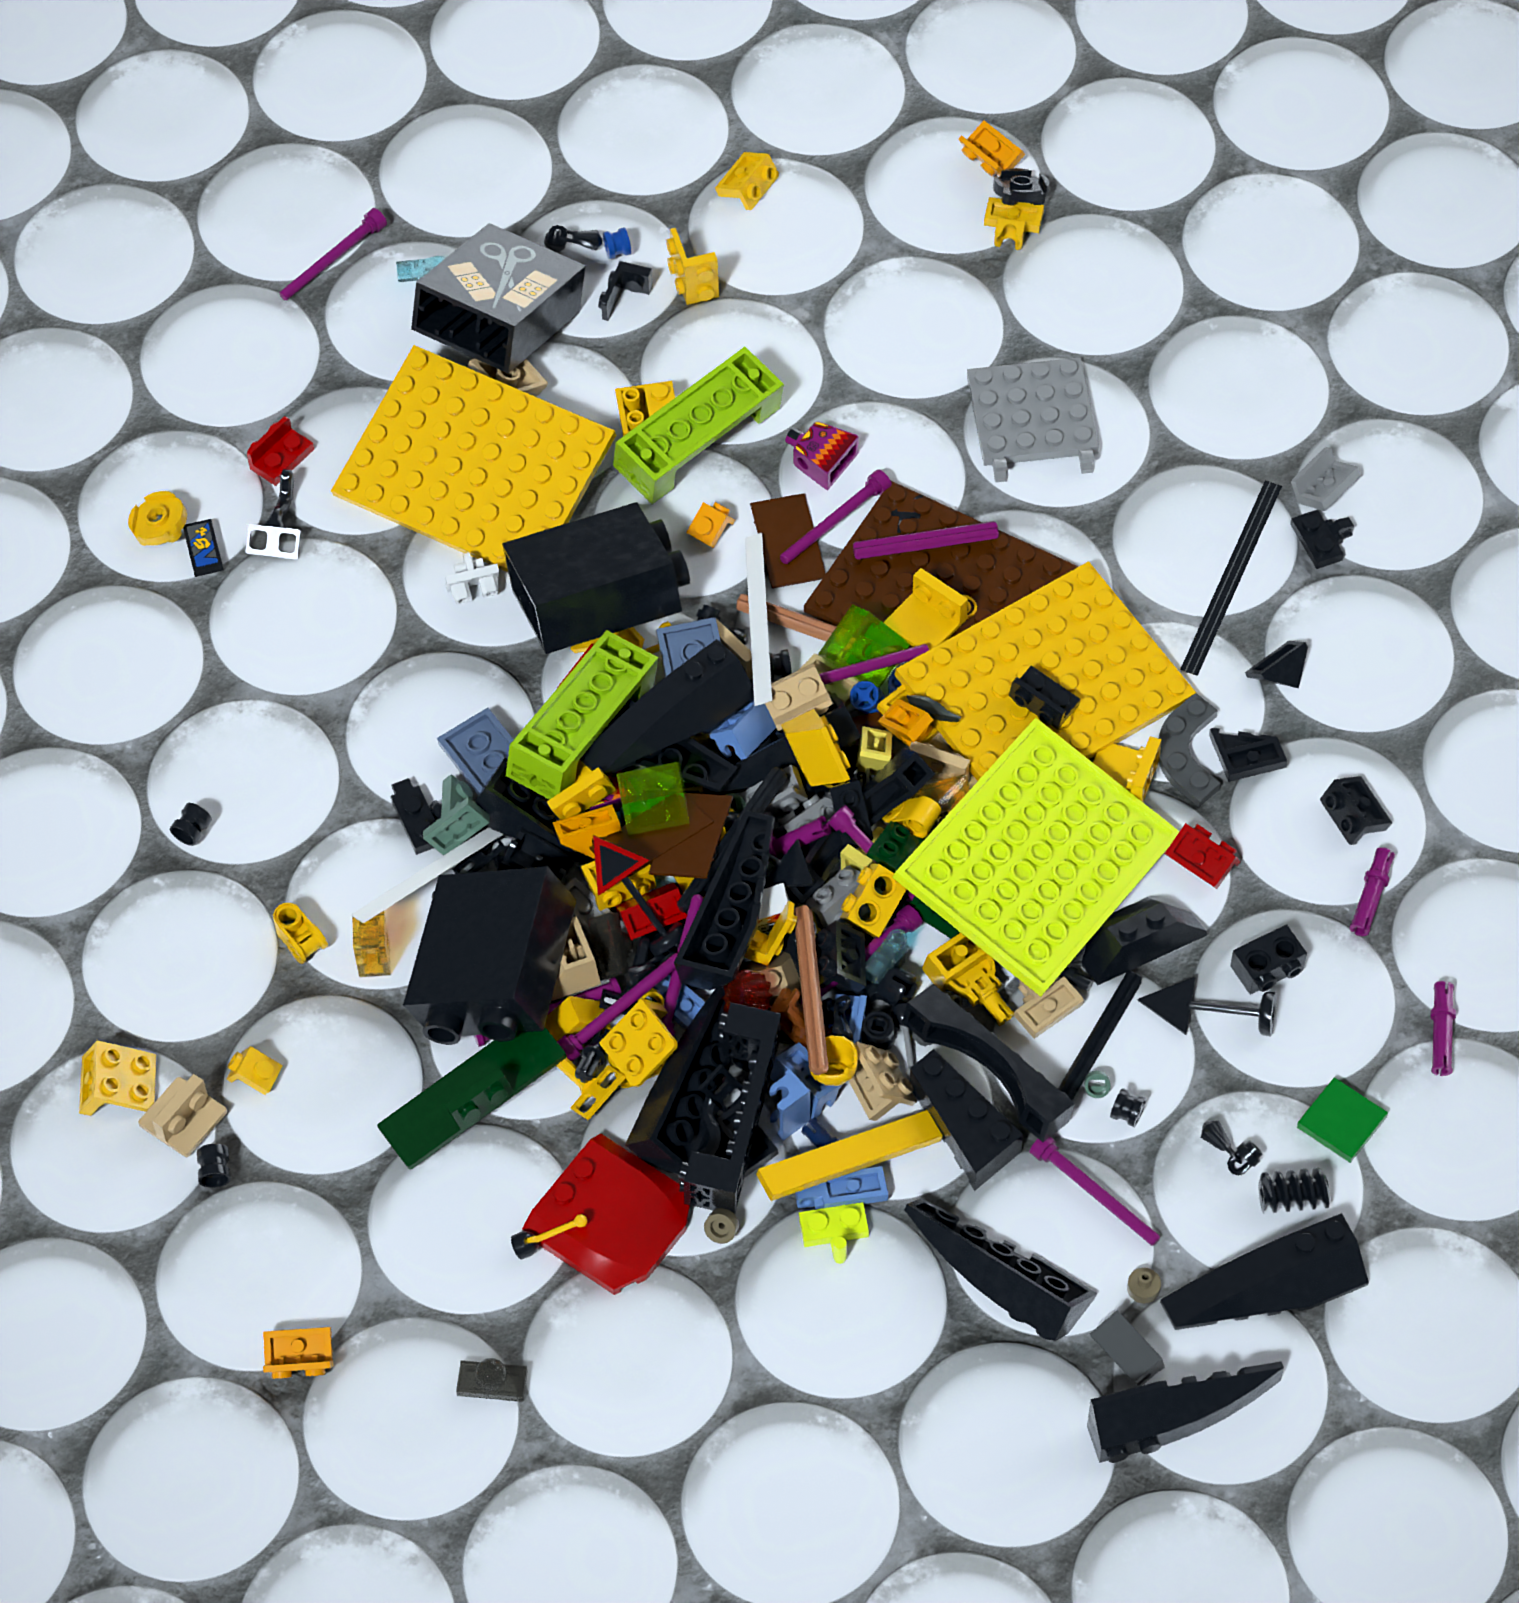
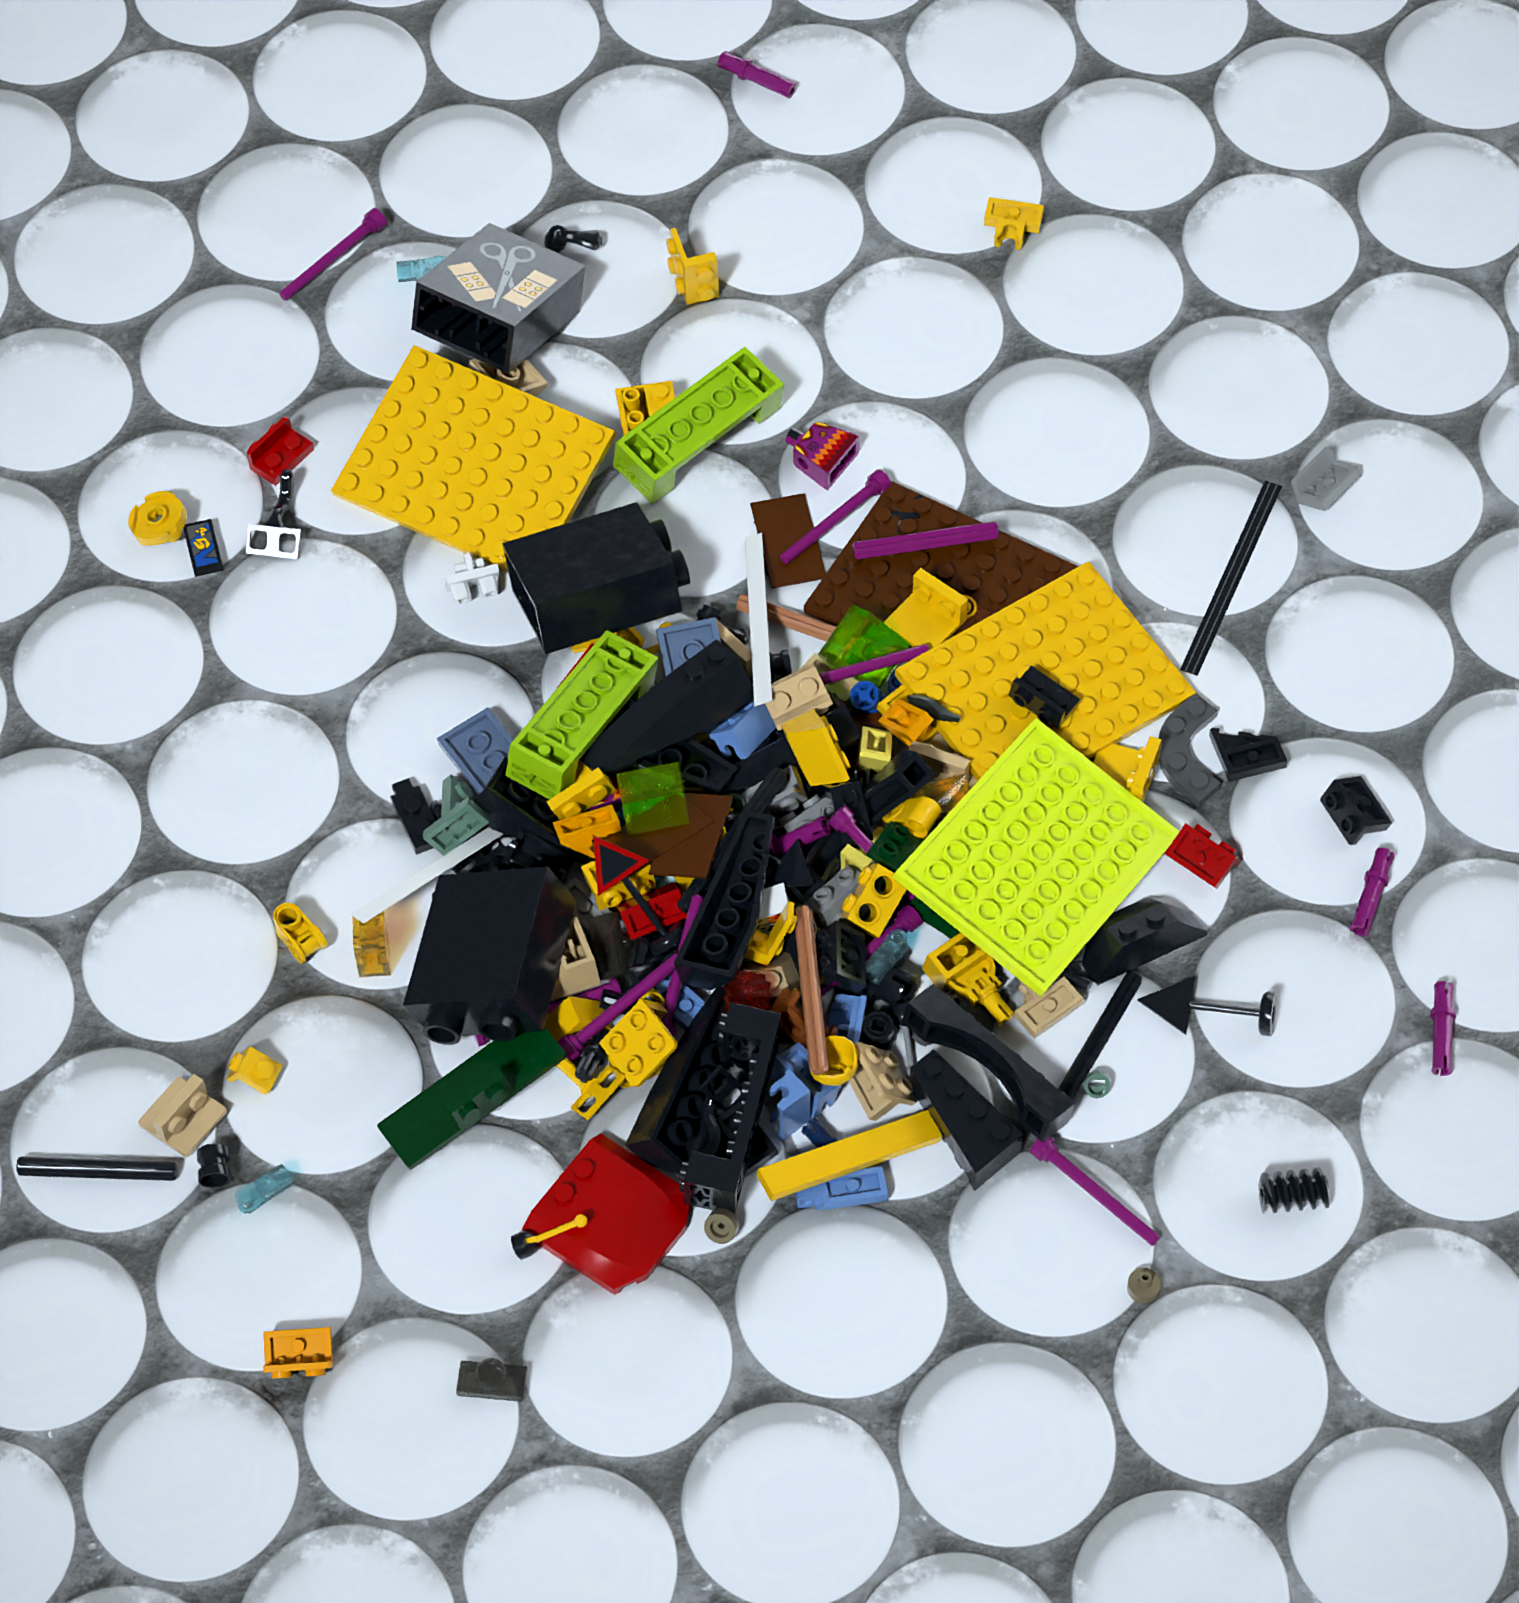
yellow bracket [79,1040,156,1116] -> none
black wheel [169,803,212,846] -> none
black bracket [598,261,653,321] -> none
blue wheel [602,227,631,260] -> none
light orange bracket [686,502,735,548] -> none
yellow bracket [715,152,779,210] -> none
neon yellow plate [799,1202,869,1264] -> none
black piece [822,995,854,1042] -> none
black wedge [904,1198,1097,1341] -> none
light orange bracket [958,120,1025,176] -> none
light grey plate [967,358,1099,483] -> none
black plate [993,168,1049,205] -> none
black wedge [1087,1361,1284,1463] -> none
dark grey hinge [1090,1310,1165,1386] -> none
black wheel [1110,1088,1147,1128] -> none
black wedge [1160,1213,1369,1330] -> none
black piece [1200,1121,1263,1176] -> none
black brick [1230,924,1307,995] -> none
black slope [1245,641,1308,689] -> none
black hinge [1290,509,1354,569] -> none
green tile [1297,1077,1388,1163] -> none
none -> black axle [16,1156,178,1181]
none -> clear light blue bar [235,1164,294,1214]
none -> magenta pin [717,51,797,99]

